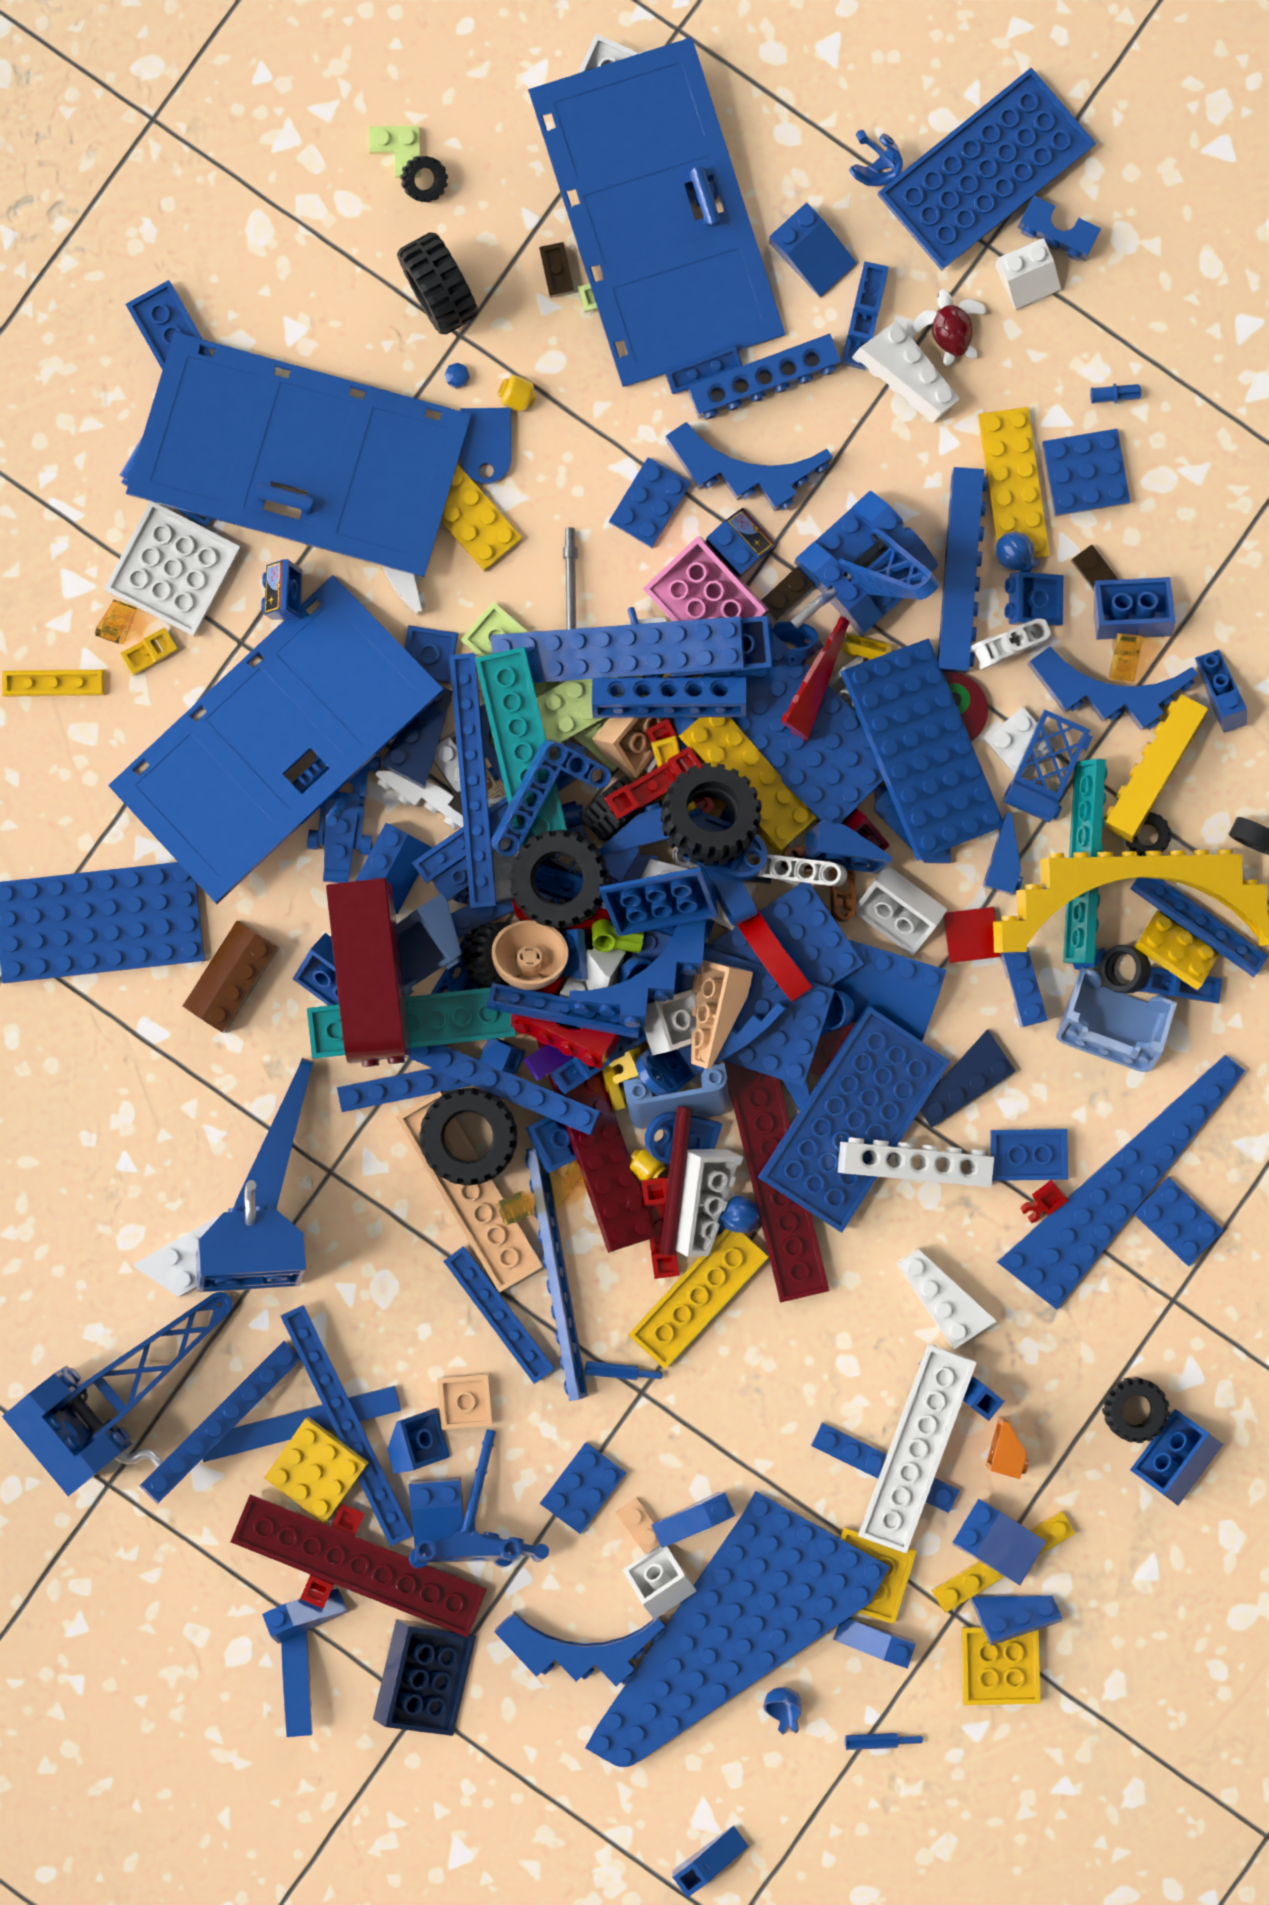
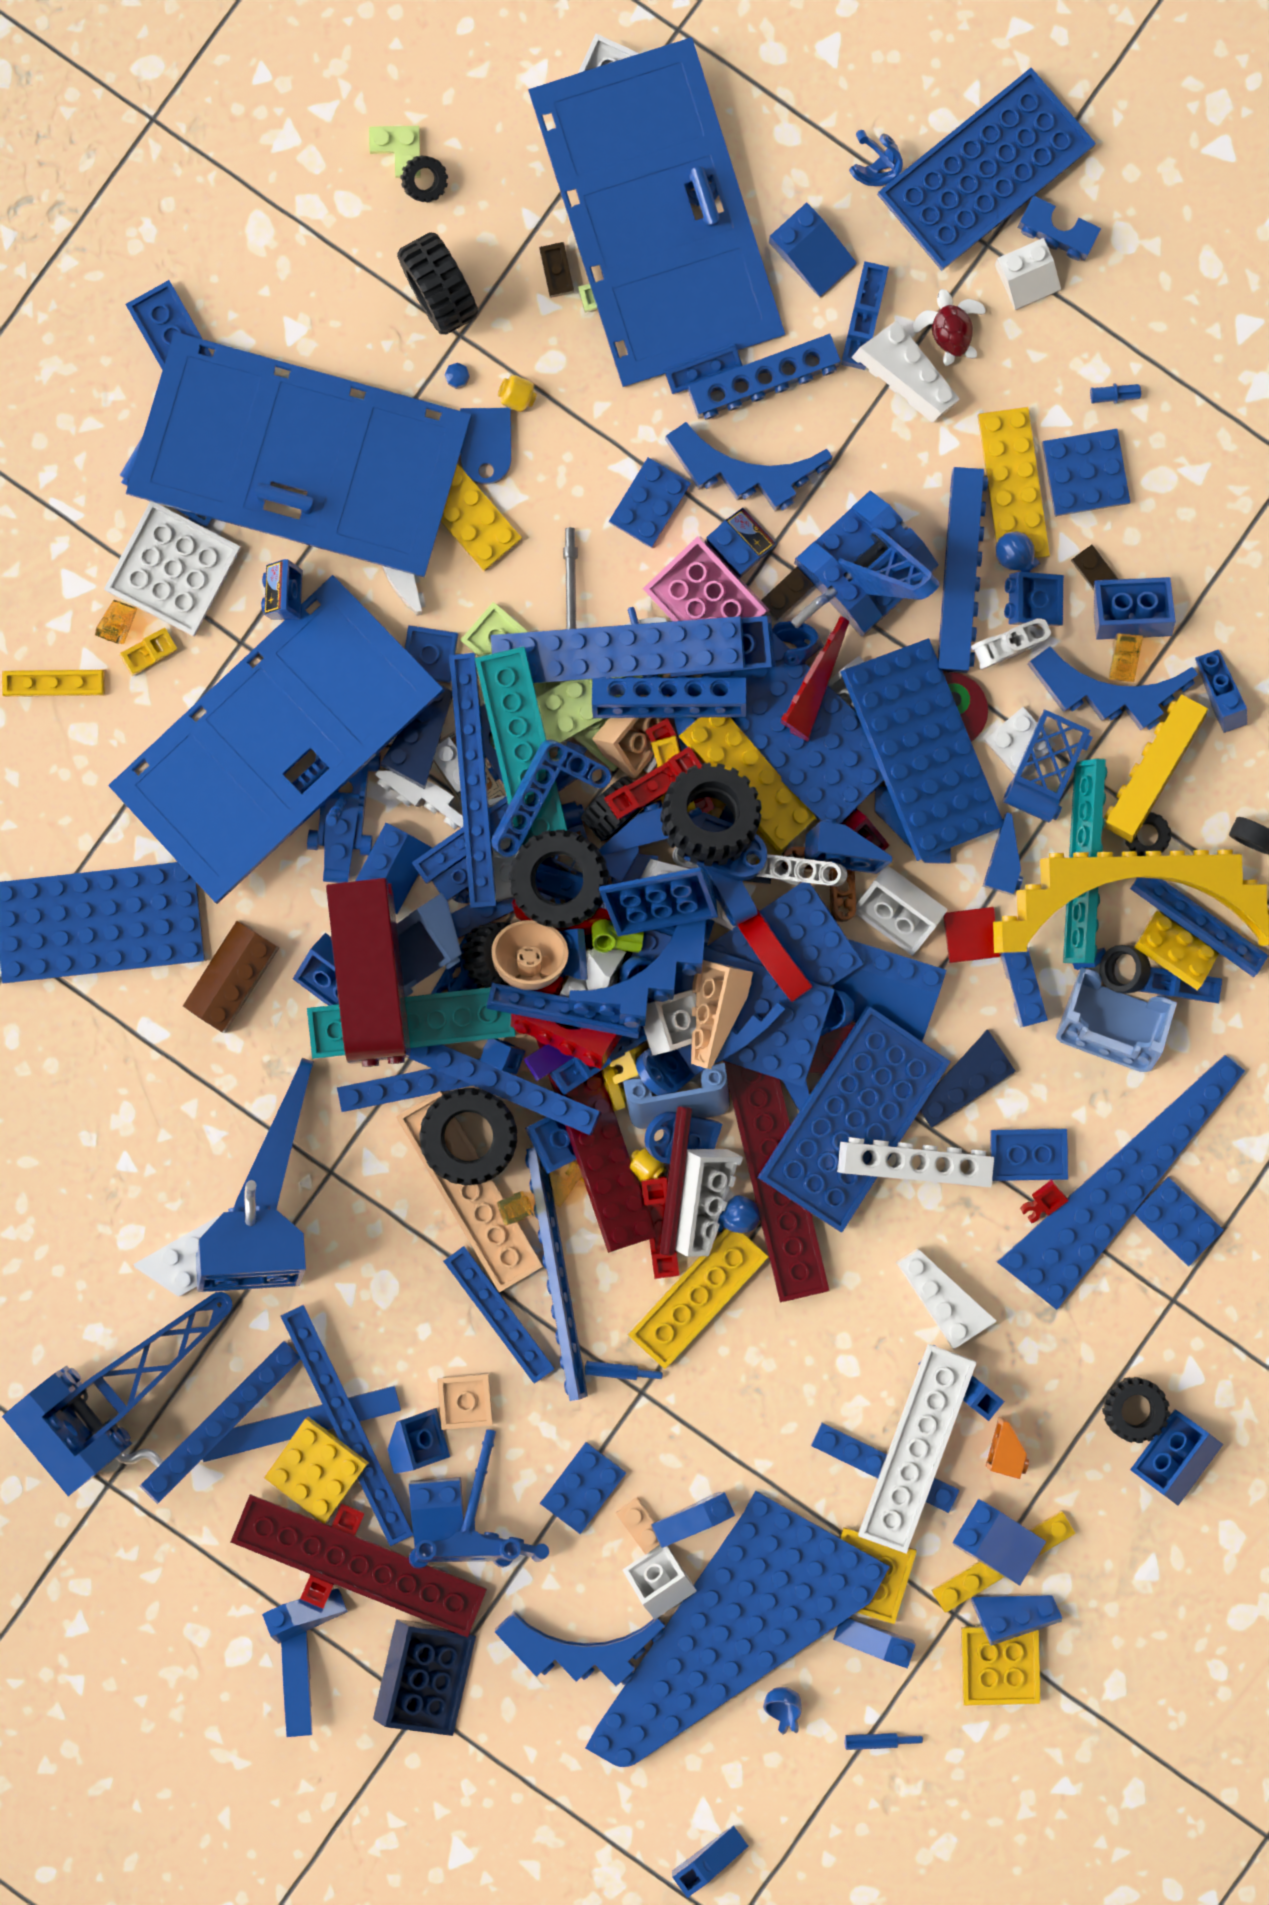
yellow plate [840,632,892,660] -> none

